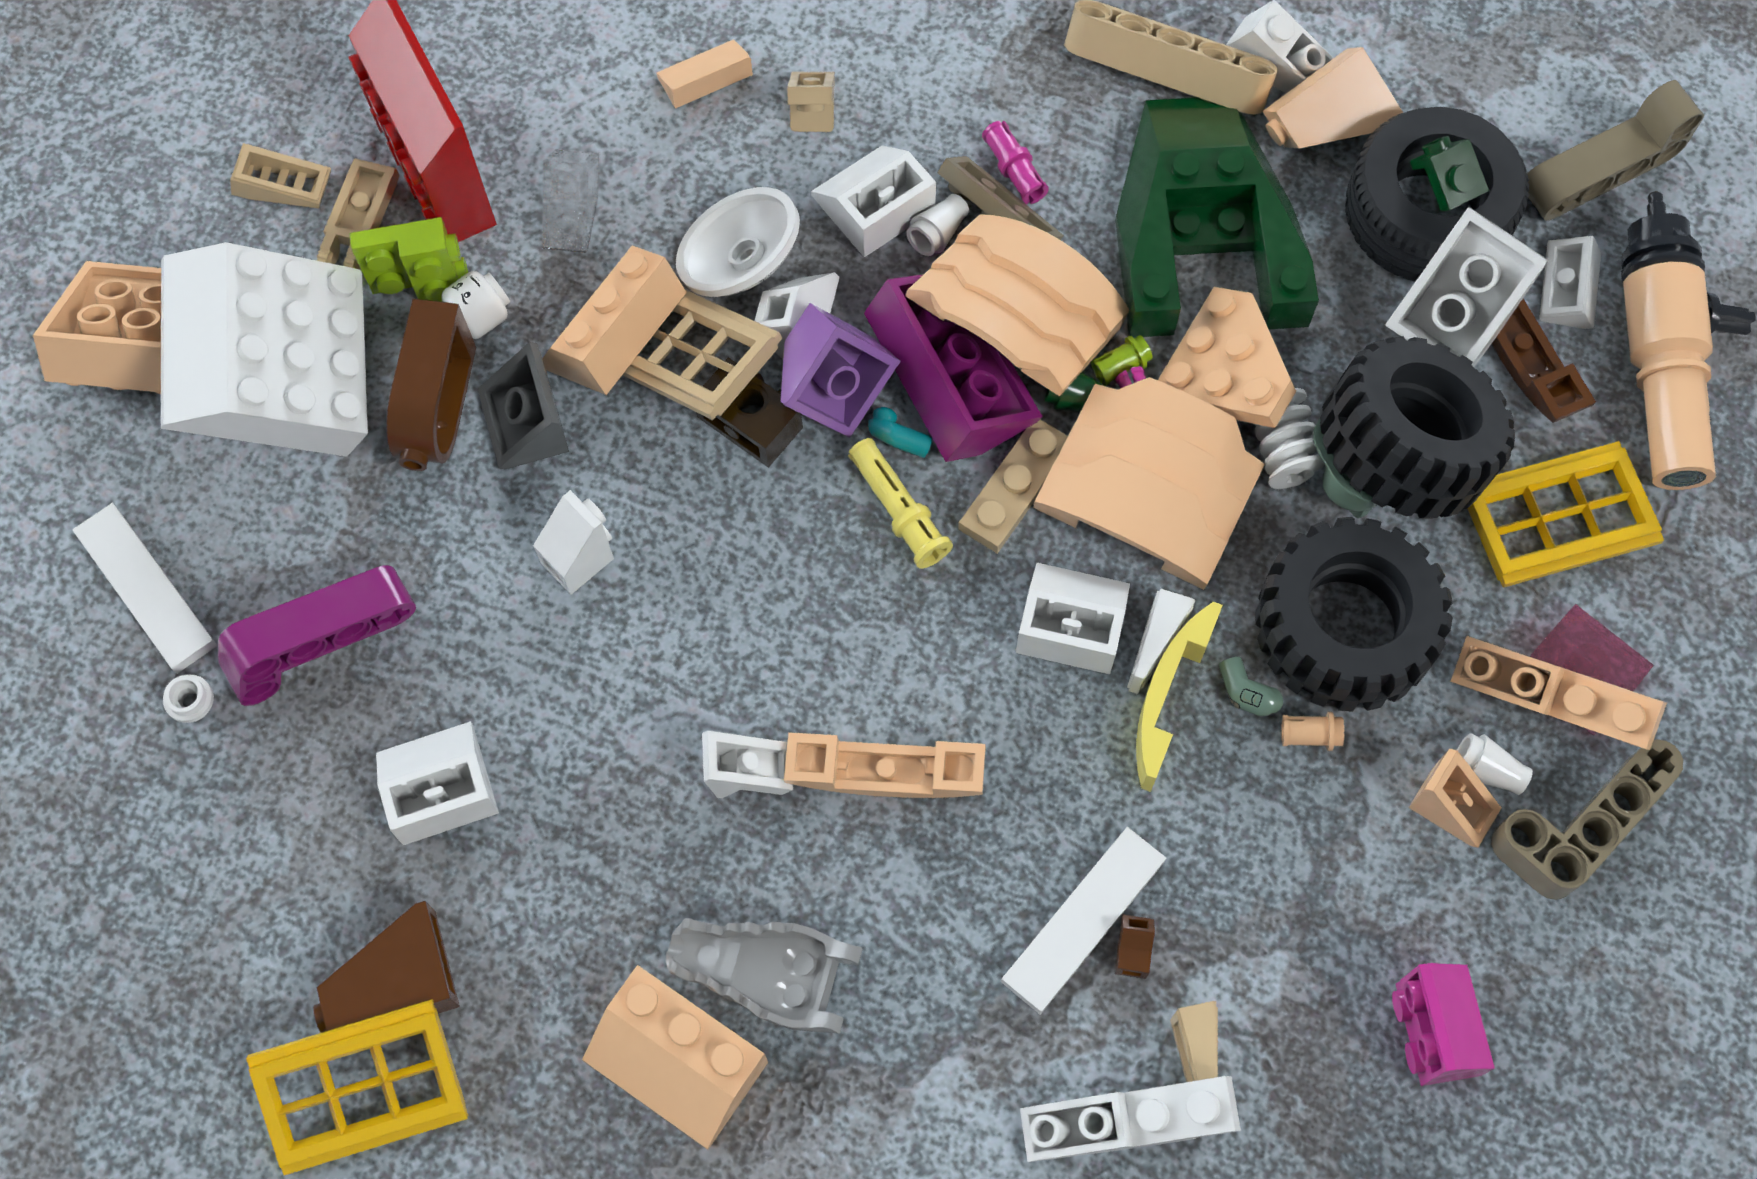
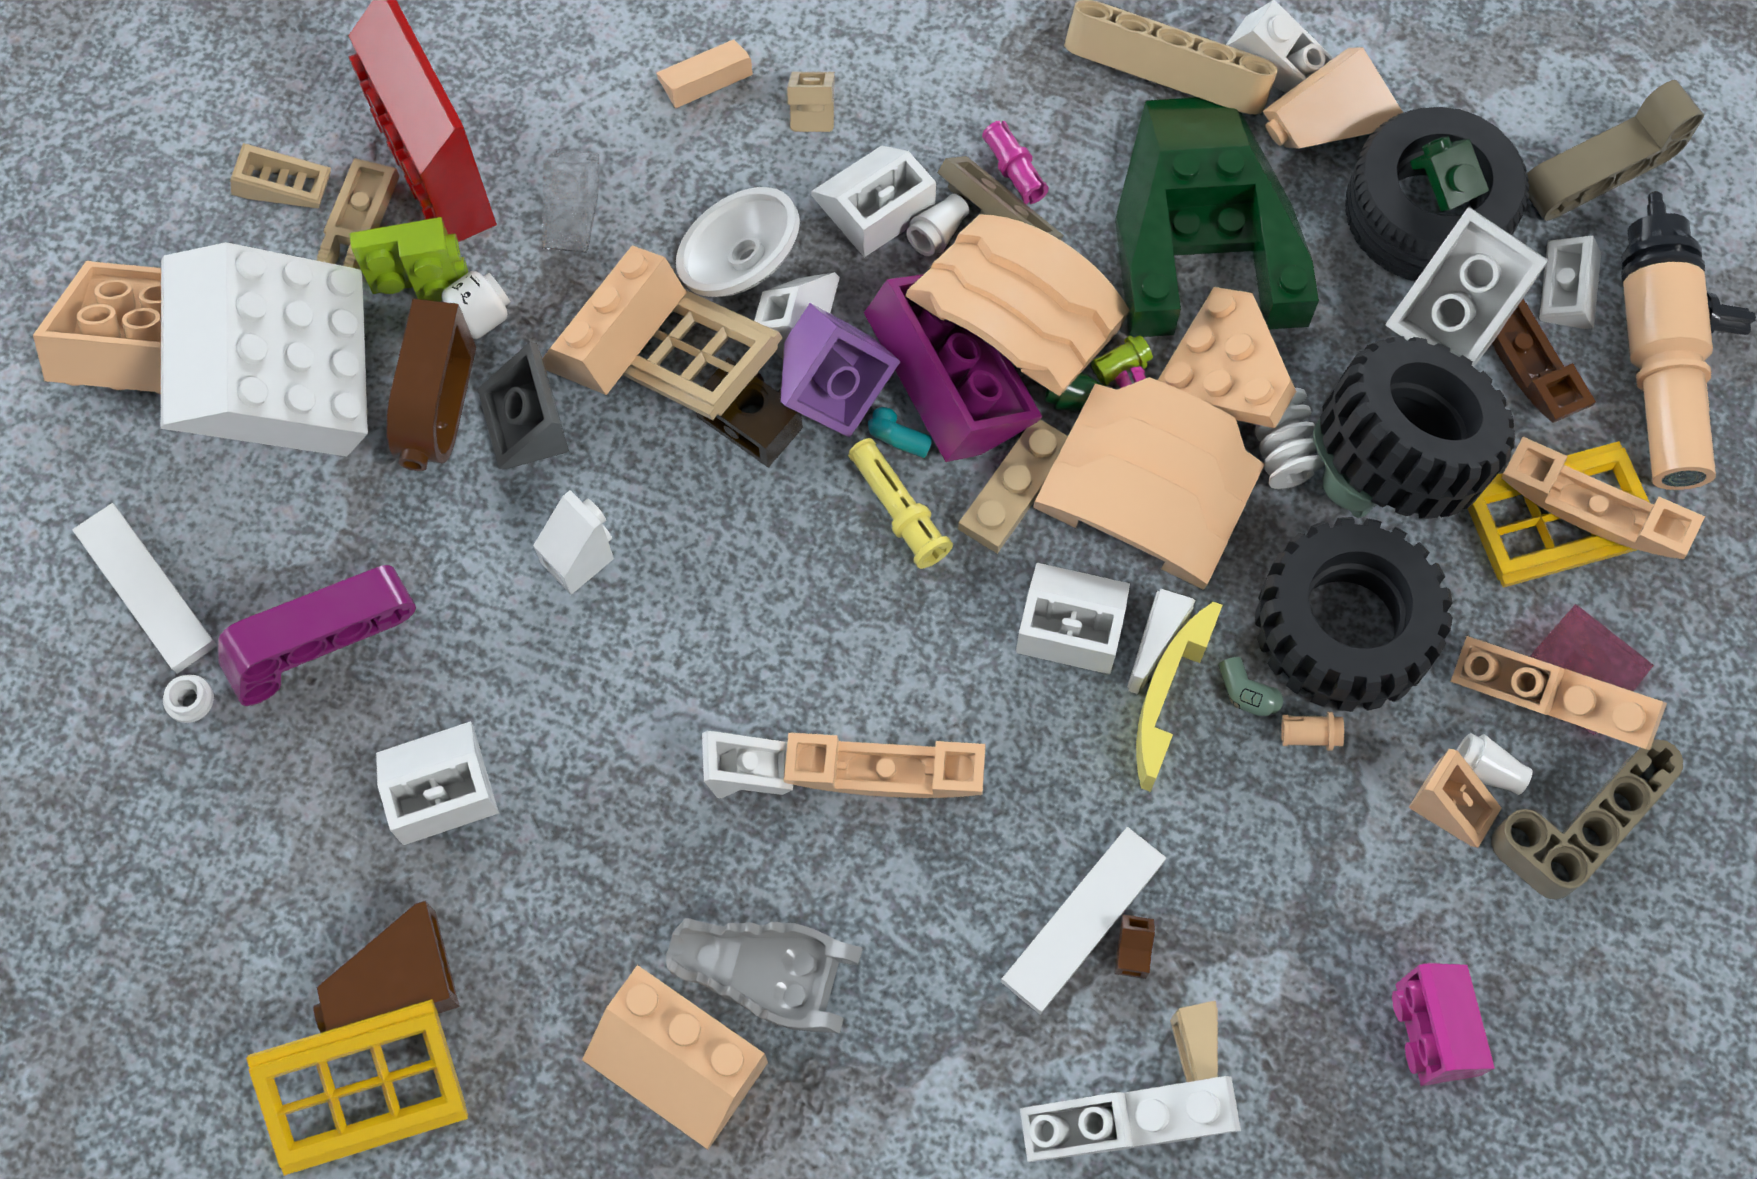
none -> light nougat slope [1502,437,1705,559]

